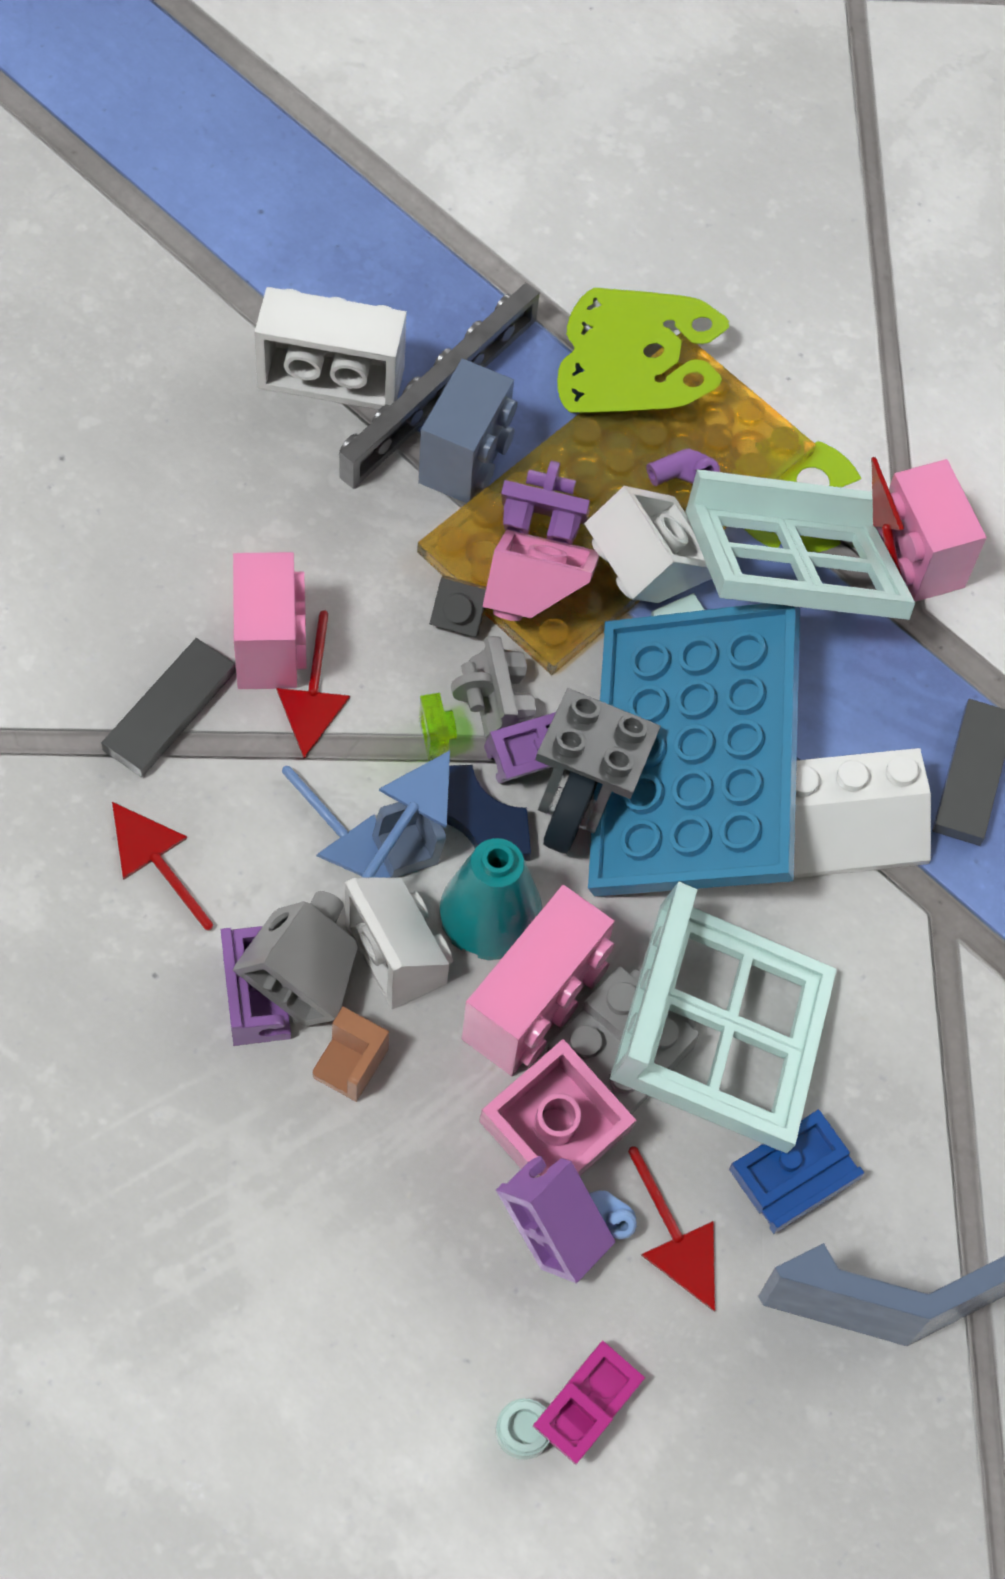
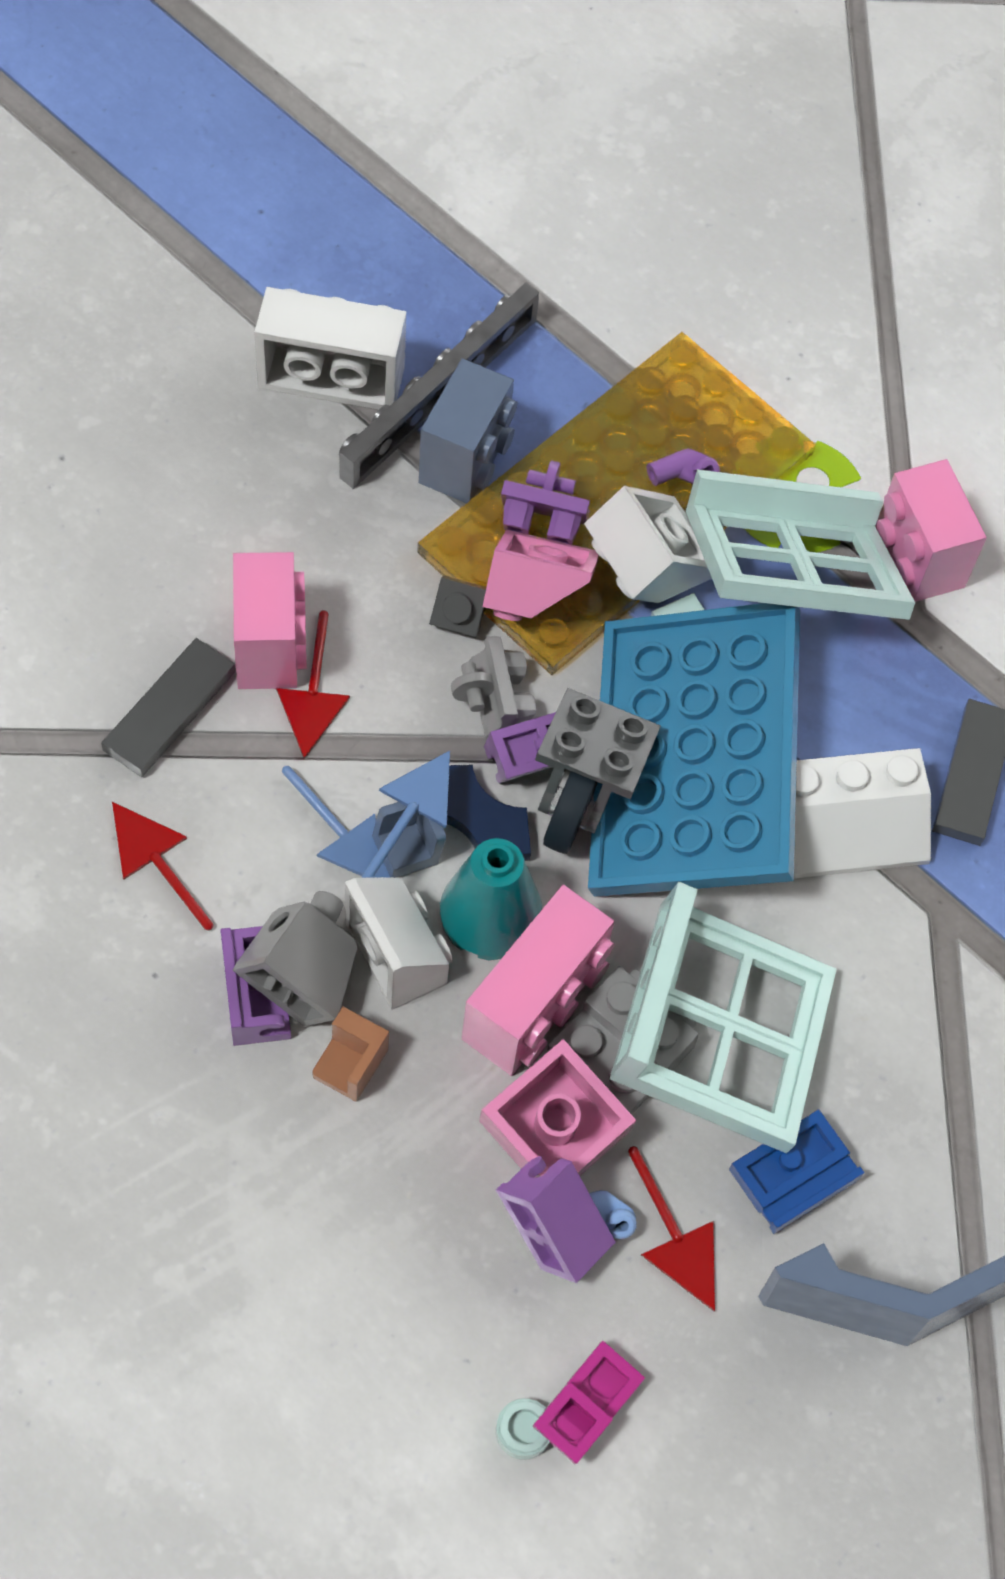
clear neon green plate [419,692,457,762] -> none
lime piece [557,287,729,413] -> none
red piece [871,457,904,574] -> none

